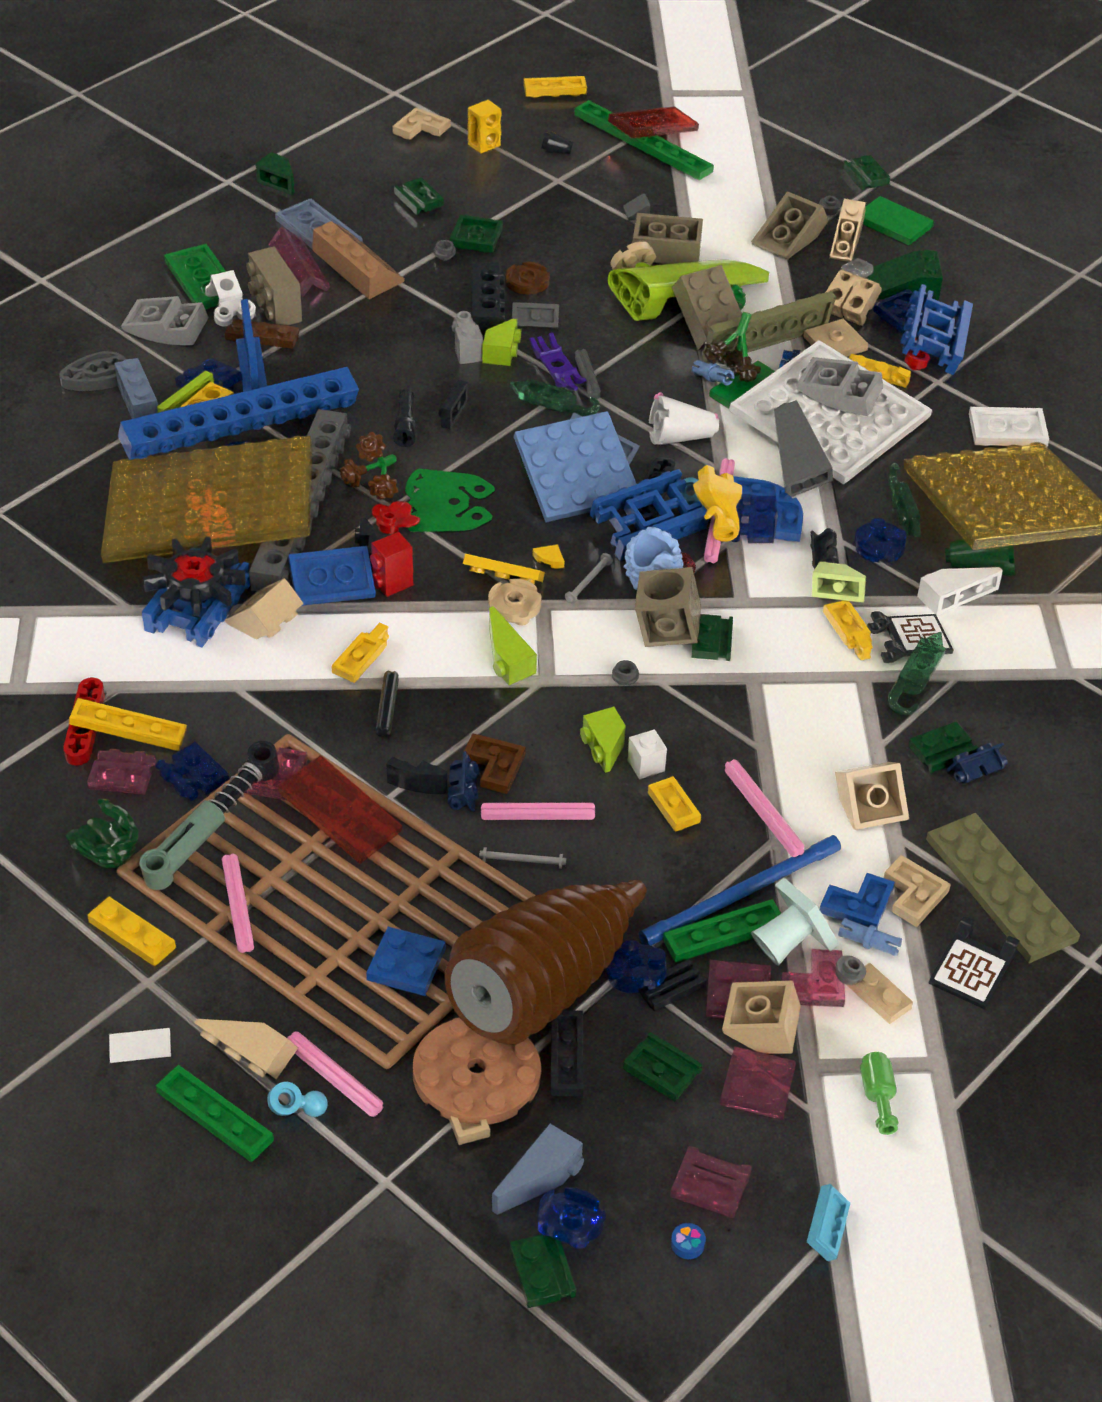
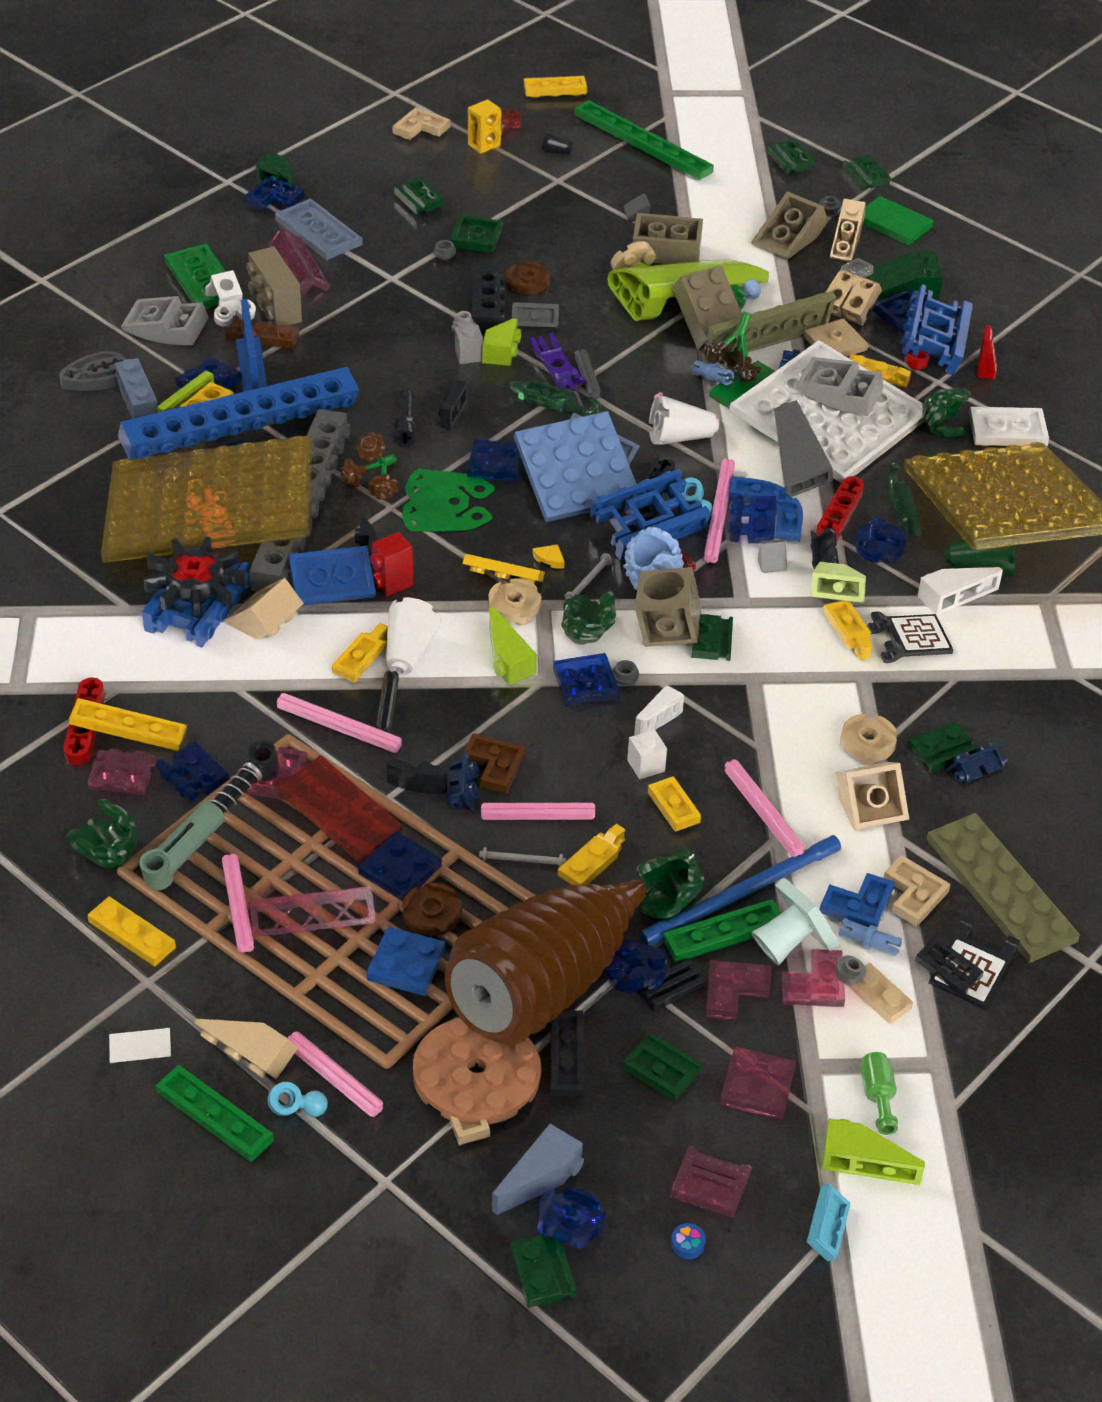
medium nougat slope [313,221,404,299] -> none
red plate [372,501,421,534] -> none
lime slope [580,707,626,773] -> none
clear red tile [608,106,699,138] -> none
yellow hips [693,465,742,542] -> none
tan slope [722,981,801,1054] -> none
clear green plate [887,632,946,715] -> none
none -> clear blue plate [243,176,304,211]
none -> clear pink fence [250,886,375,937]
none -> bright pink axle [277,693,402,753]
none -> clear blue plate [358,831,442,902]
none -> white cone [386,597,442,675]
none -> reddish brown tile [402,883,462,936]
none -> clear blue plate [467,439,520,481]
none -> clear red plate [501,109,522,135]
none -> clear blue plate [553,653,620,707]
none -> yellow hinge [558,824,626,886]
none -> dark green hair [561,588,616,645]
none -> white slope [634,686,684,735]
none -> dark green hair [636,849,704,919]
none -> light blue hinge [742,279,761,300]
none -> slope [758,539,787,573]
none -> dark green plate [767,139,815,174]
none -> red beam [816,476,864,541]
none -> lime slope [822,1118,925,1185]
none -> tan plate [840,714,897,765]
none -> black tile [915,936,984,996]
none -> dark green hair [922,387,971,438]
none -> red slope [977,325,997,379]

